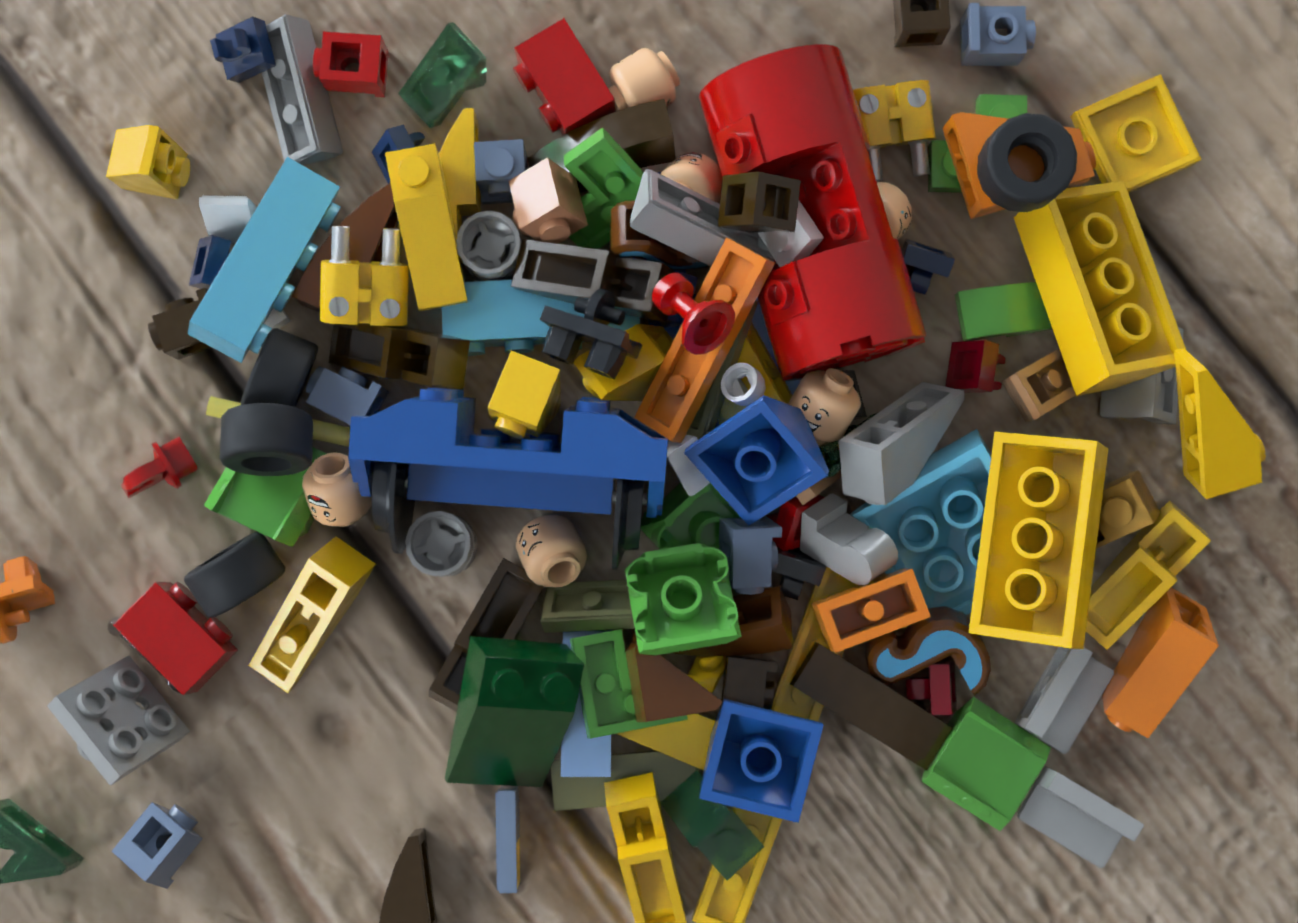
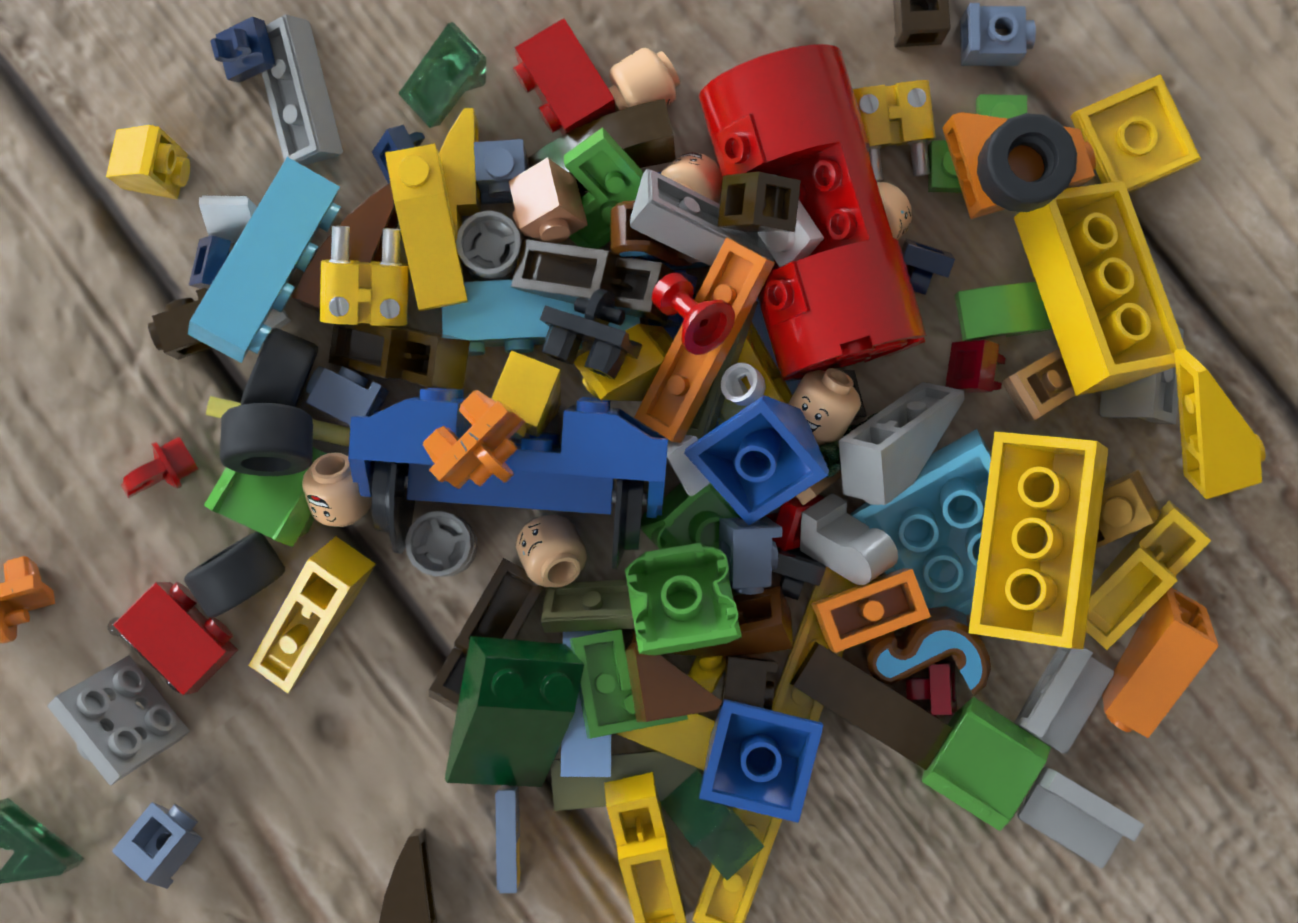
red brick [313,31,389,98] -> none
none -> orange hips [423,390,526,489]

